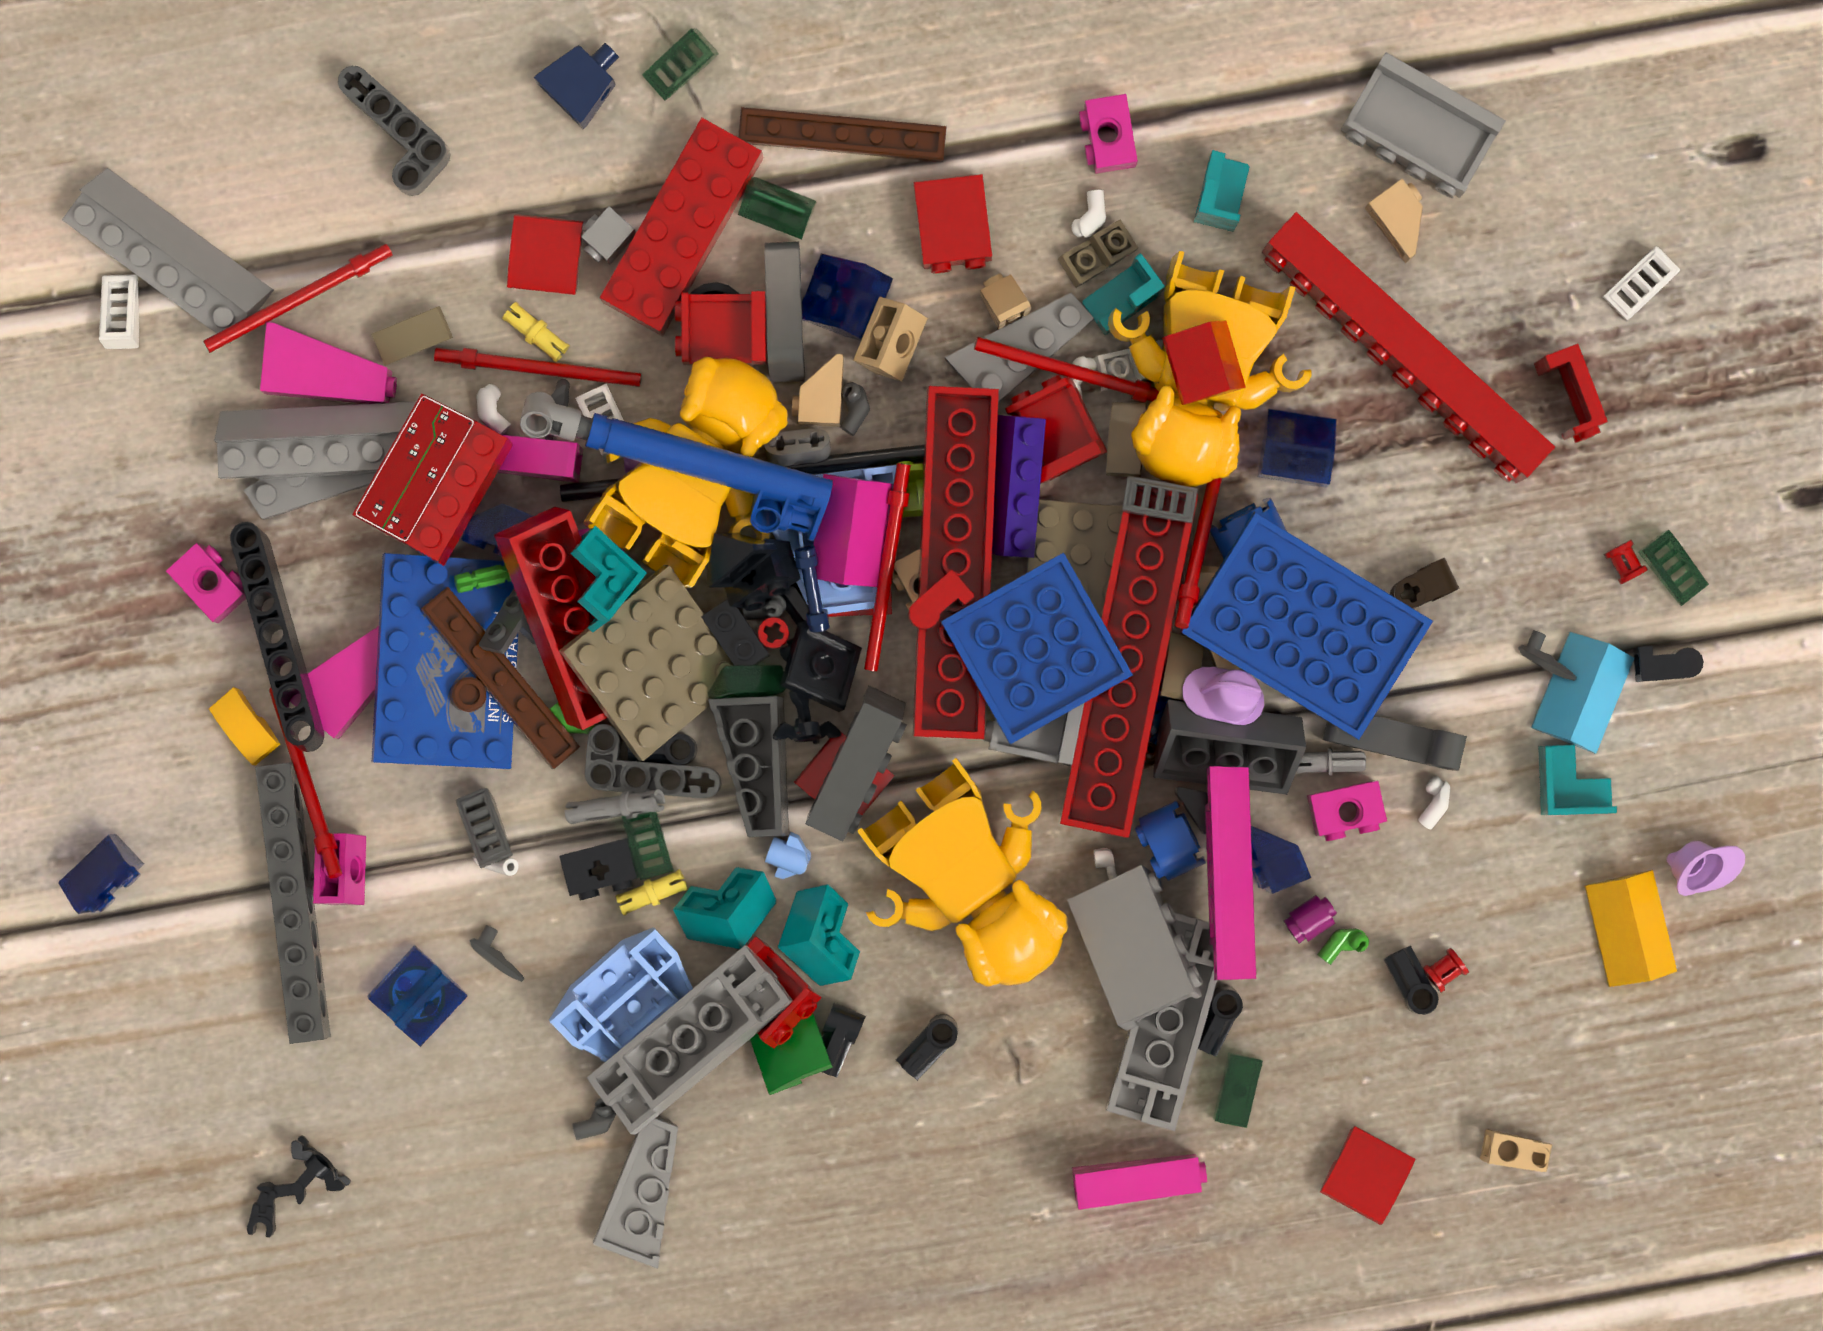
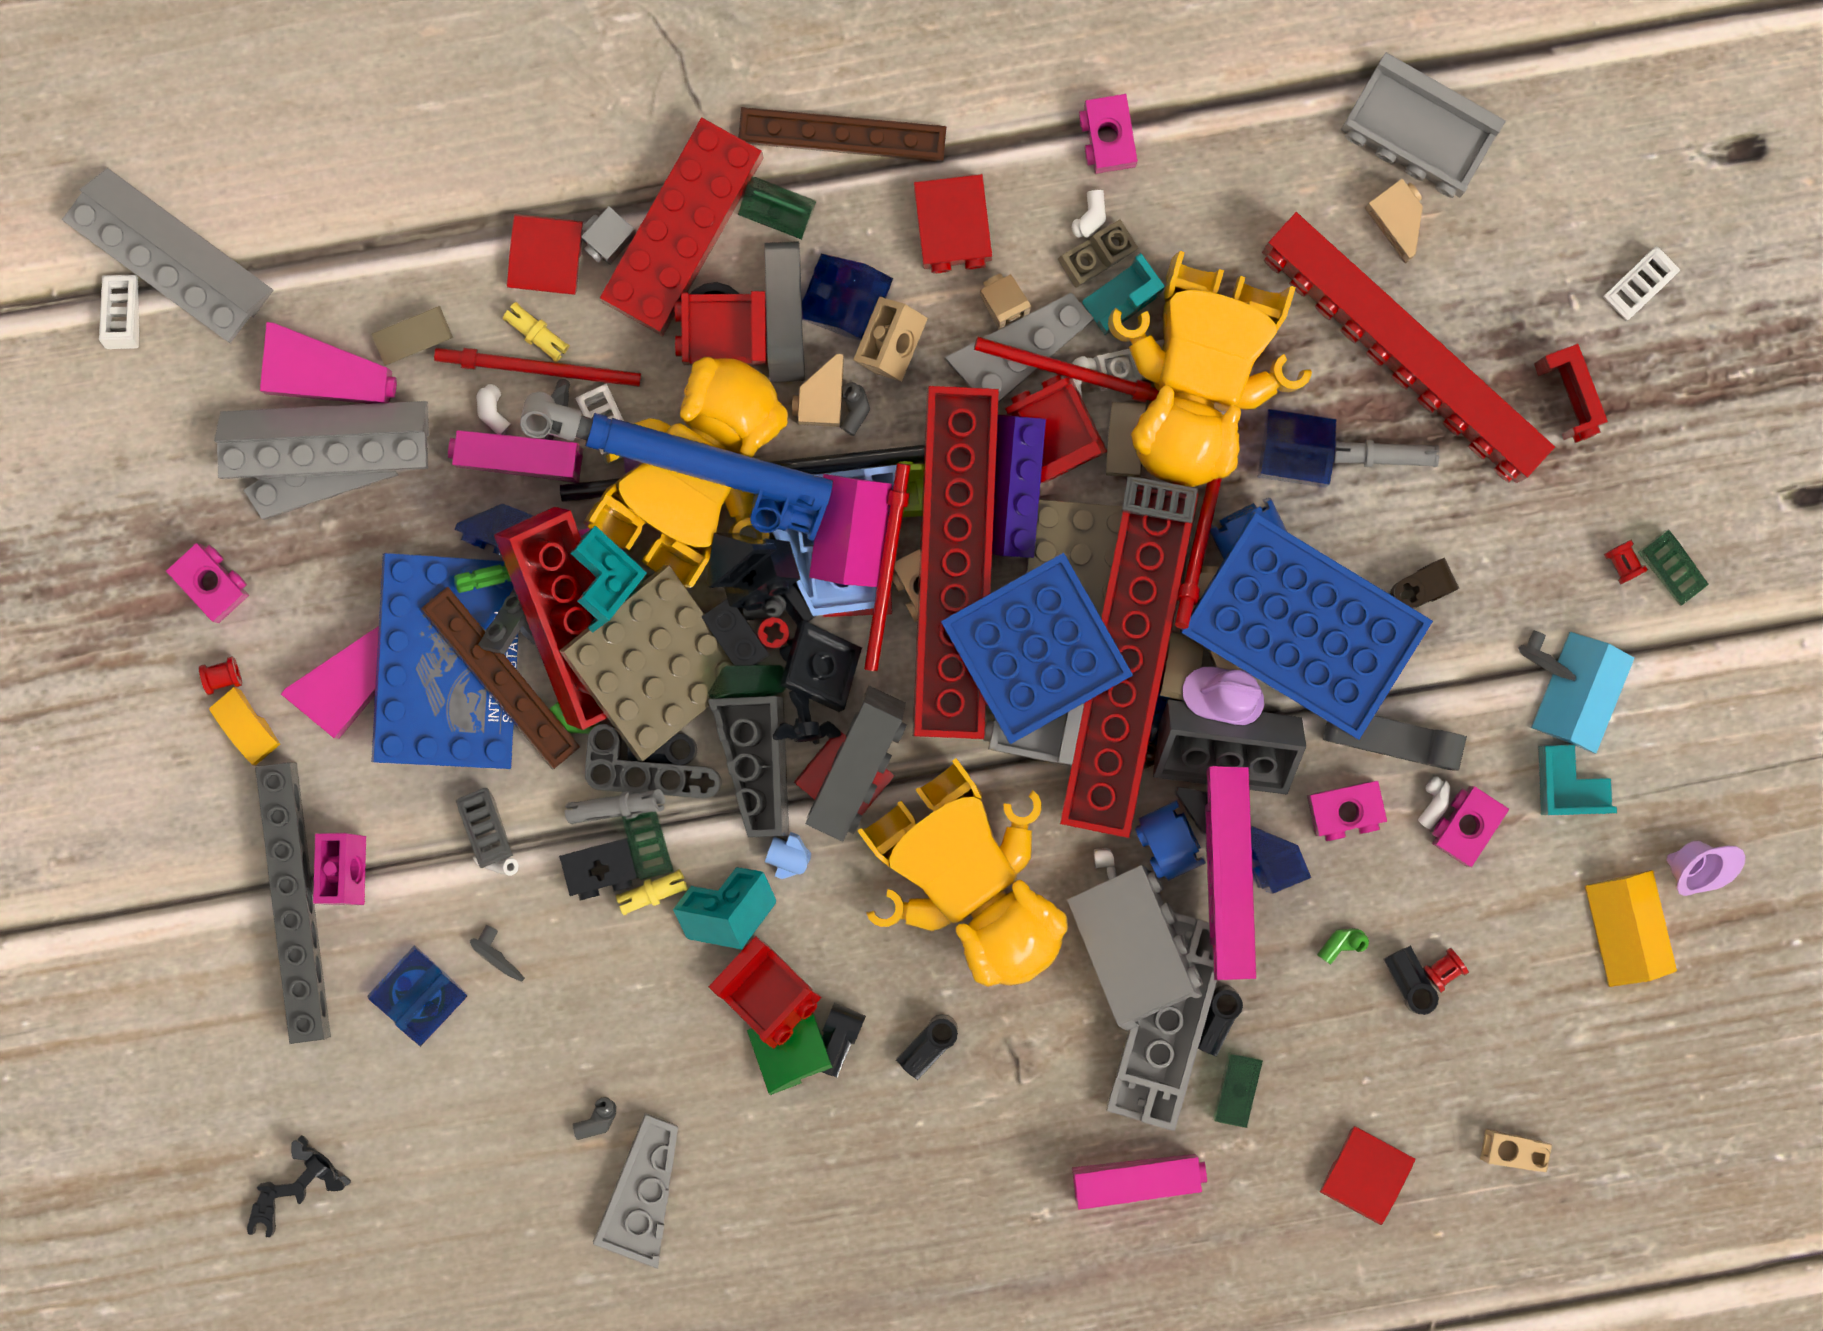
clear blue slope [58,834,144,914] -> none
red bar [203,244,393,353] -> none
black beam [230,522,324,752] -> none
red bar [269,688,343,879] -> none
dark grey beam [338,65,451,196] -> none
red slope [352,393,513,566] -> none
reddish brown tile [450,677,486,712] -> none
dark blue torso [534,43,619,129] -> none
light blue wedge [549,927,693,1062] -> none
light grey slope [587,945,793,1135] -> none
clear green slope [642,28,719,101] -> none
light grey beam [764,428,831,466] -> none
teal panel [778,884,860,986] -> none
dark blue bar [794,546,830,632] -> none
red leg [908,570,975,630] -> none
red slope [1162,320,1246,405] -> none
teal panel [1194,150,1250,232] -> none
magenta brick [1283,895,1337,944] -> none
light grey axle [1297,748,1366,776] -> none
black leg [1633,646,1704,682] -> none
none -> red bush [199,656,242,695]
none -> light grey pin [1333,440,1439,467]
none -> dark pink brick [1432,786,1509,867]

